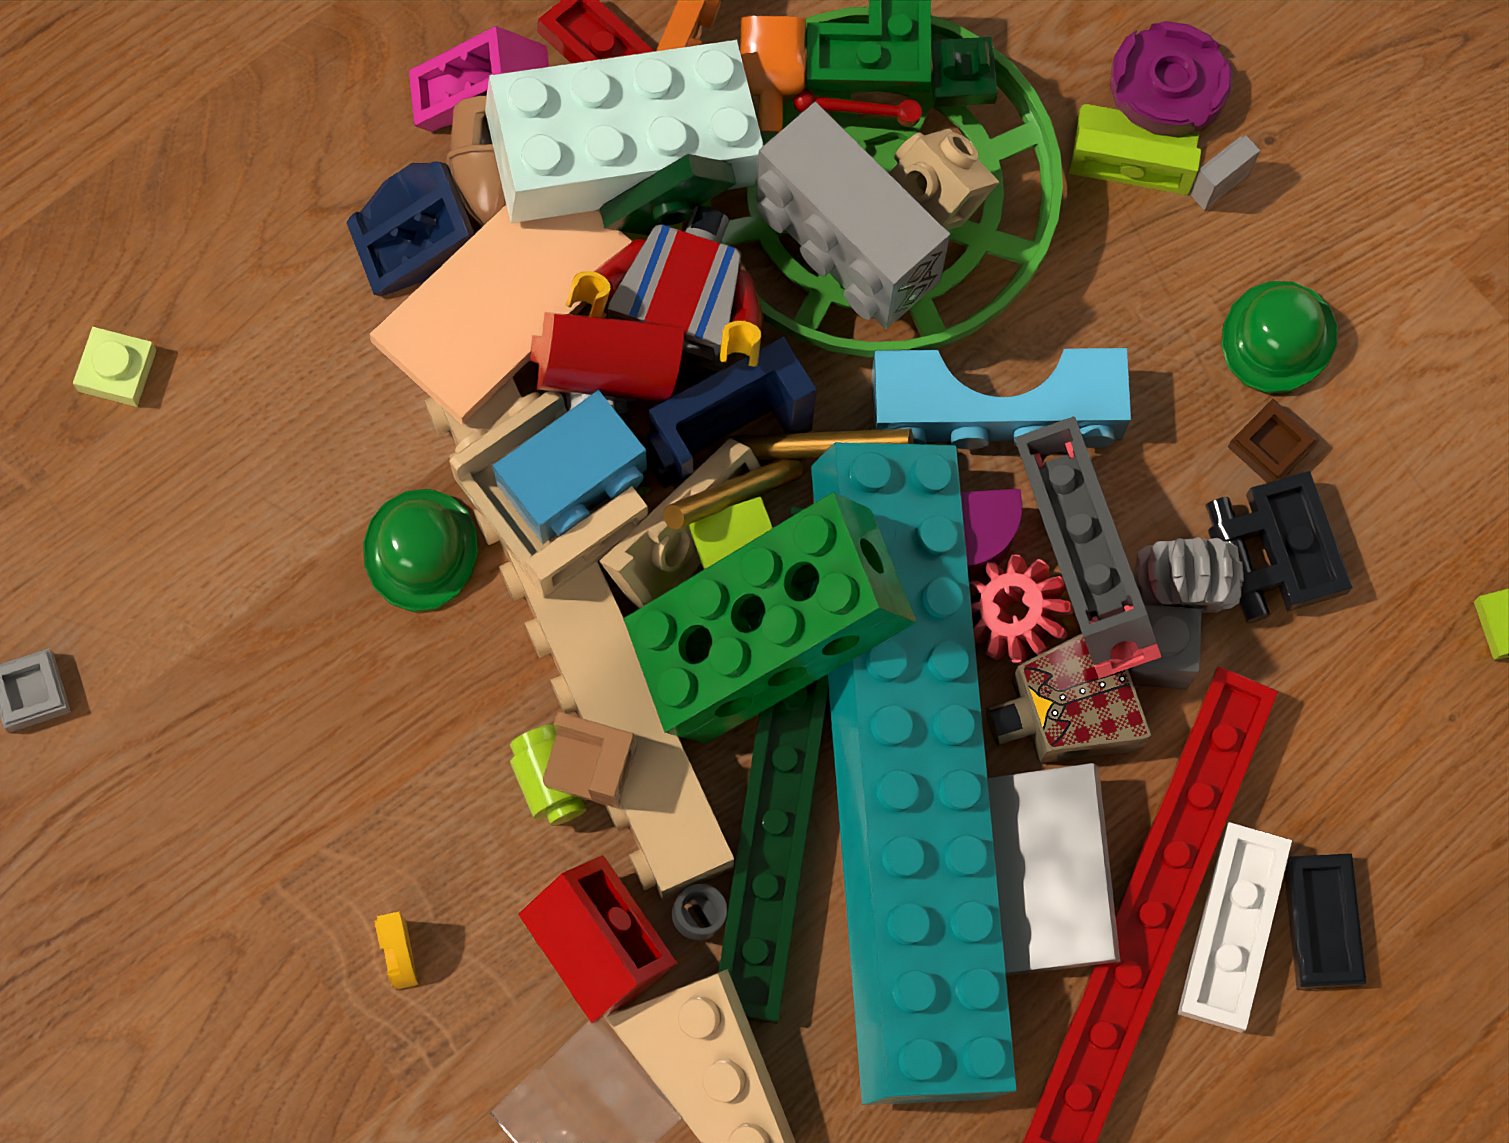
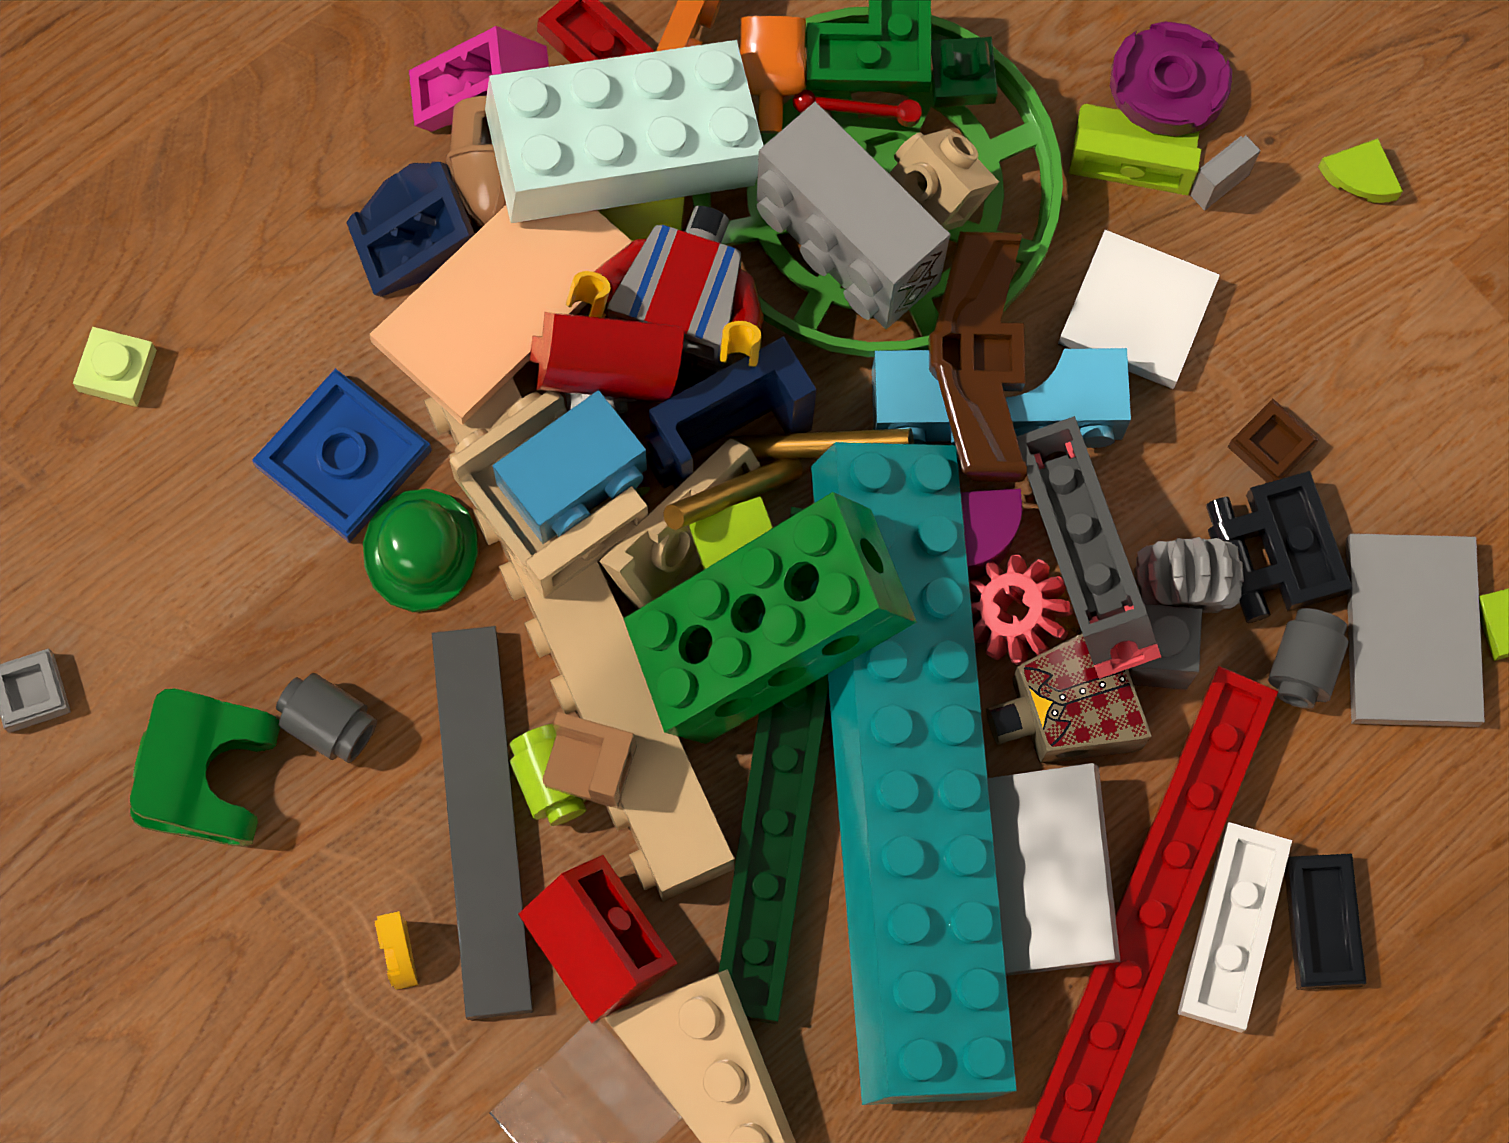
dark green plate [600,154,737,236] -> none
dark grey hinge [672,884,727,941] -> none
green hat [1221,281,1338,393] -> none
none -> green piece [130,688,280,846]
none -> blue tile [252,368,432,543]
none -> dark grey brick [276,673,377,763]
none -> dark grey tile [432,626,533,1020]
none -> reddish brown plate [928,231,1027,482]
none -> white tile [1058,230,1220,389]
none -> dark grey brick [1268,608,1349,709]
none -> lime tile [1318,138,1403,203]
none -> light grey tile [1345,533,1485,727]

